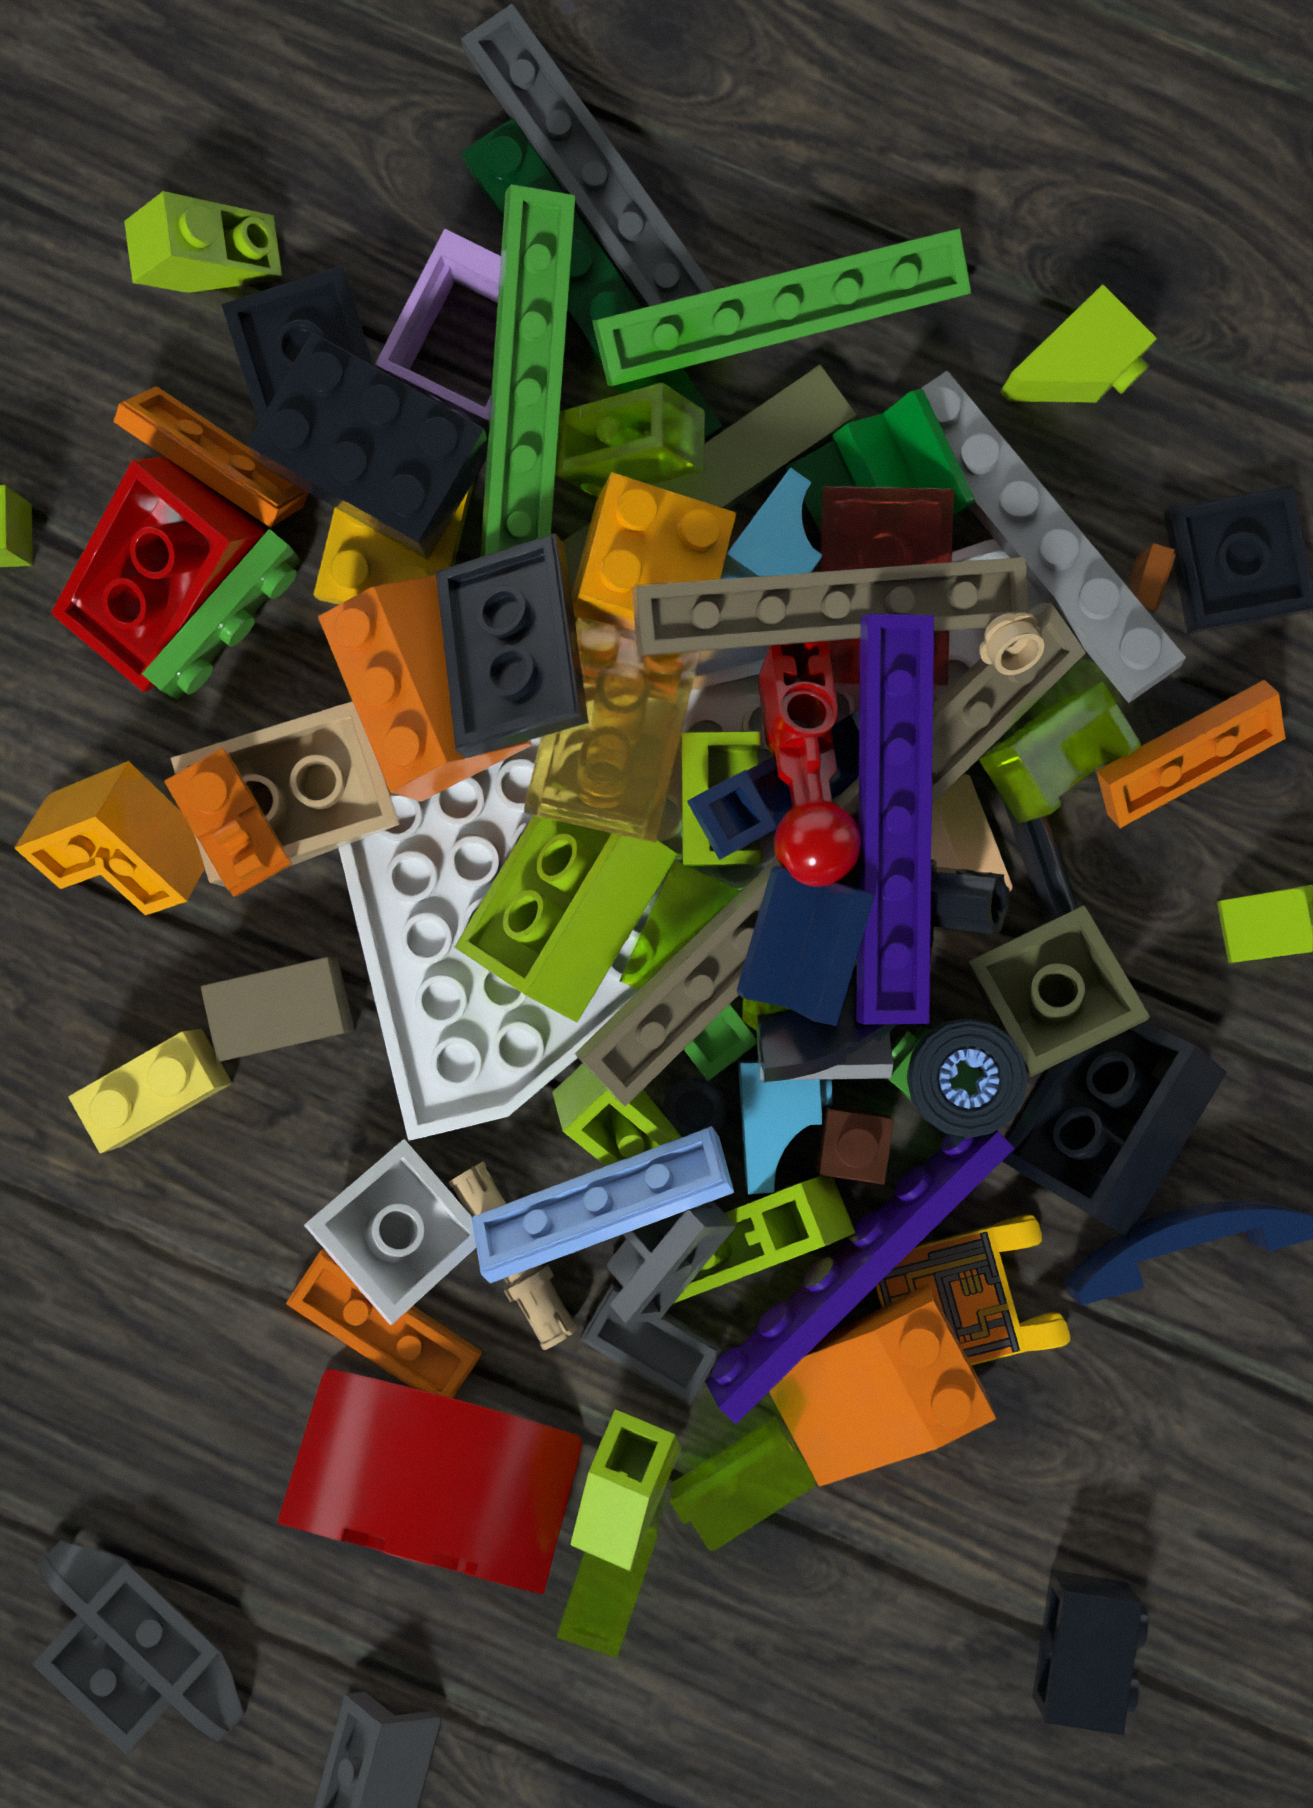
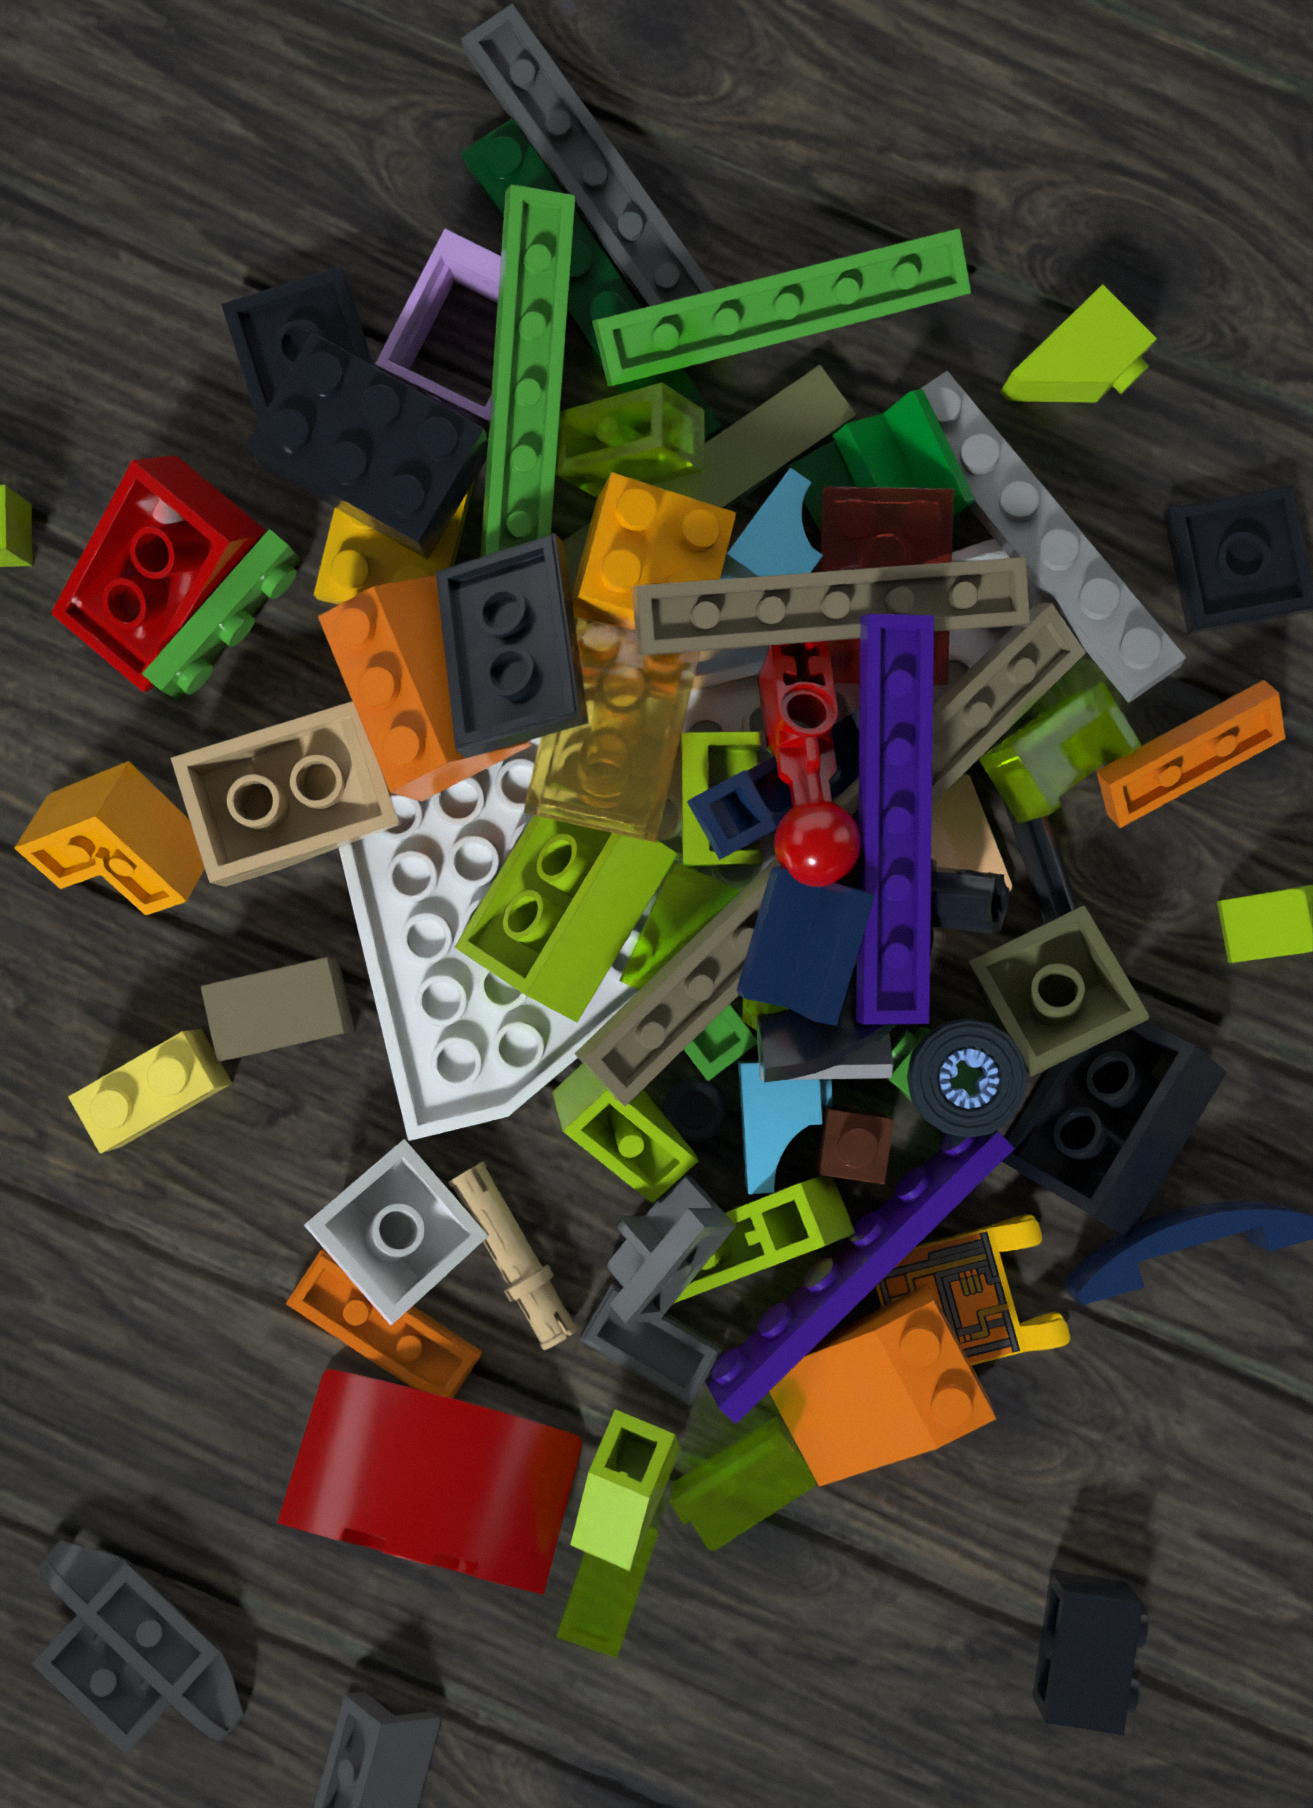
orange tile [113,386,309,528] -> none
lime slope [124,191,282,293] -> none
orange plate [164,748,293,897] -> none
light blue tile [472,1126,734,1283] -> none
tan plate [979,612,1045,675] -> none
dark orange tile [1127,543,1176,615] -> none

